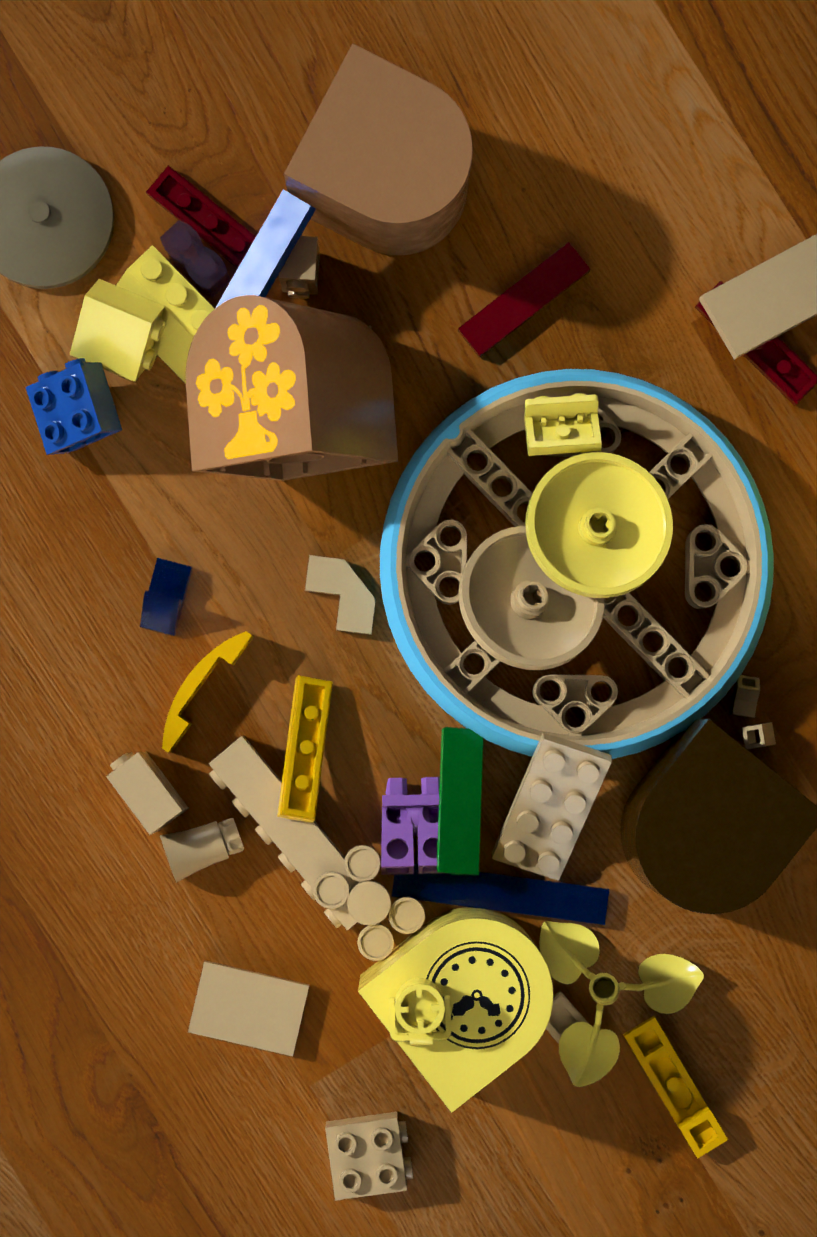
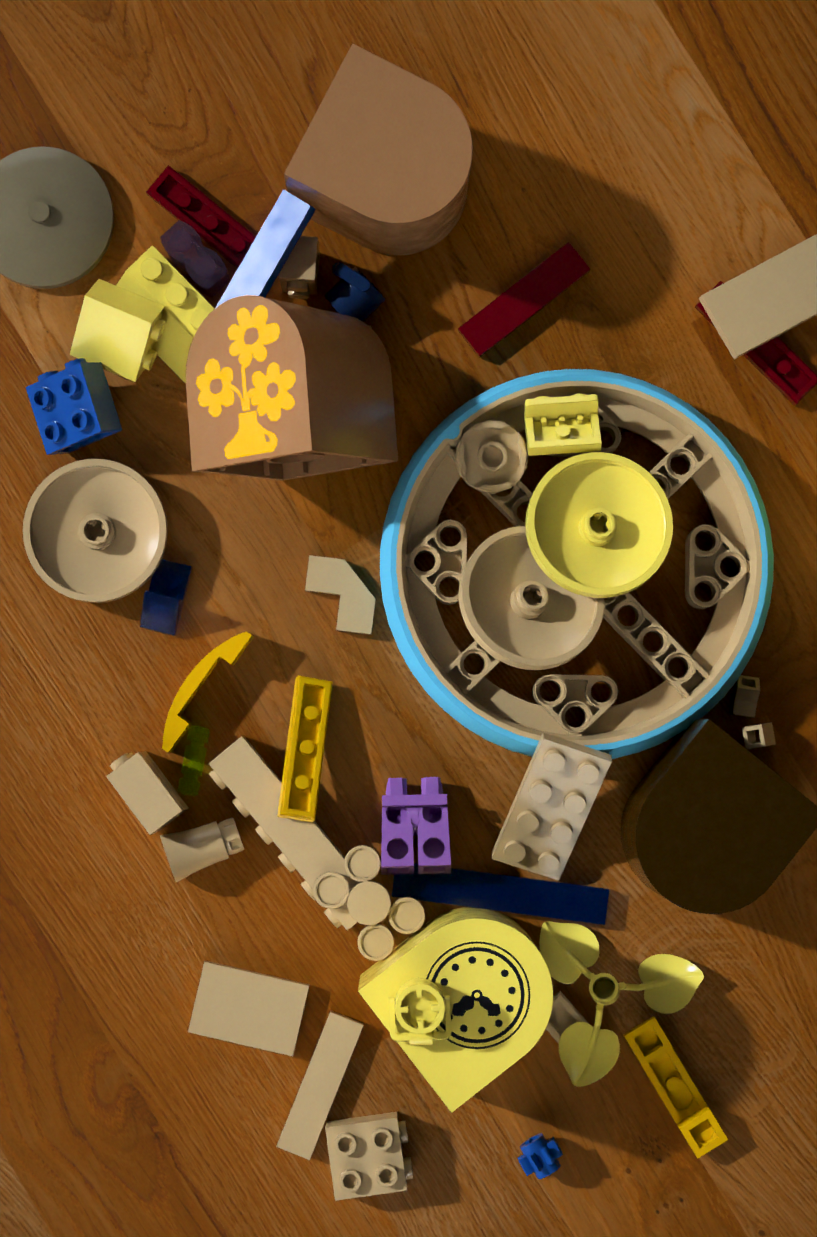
green panel [437,727,483,876] -> none
none -> tan dish [23,459,168,603]
none -> clear neon green axle [178,725,210,796]
none -> tan tile [276,1011,364,1160]
none -> dark blue piece [324,262,386,322]
none -> tan tile [455,420,528,493]
none -> blue gear [517,1133,563,1179]

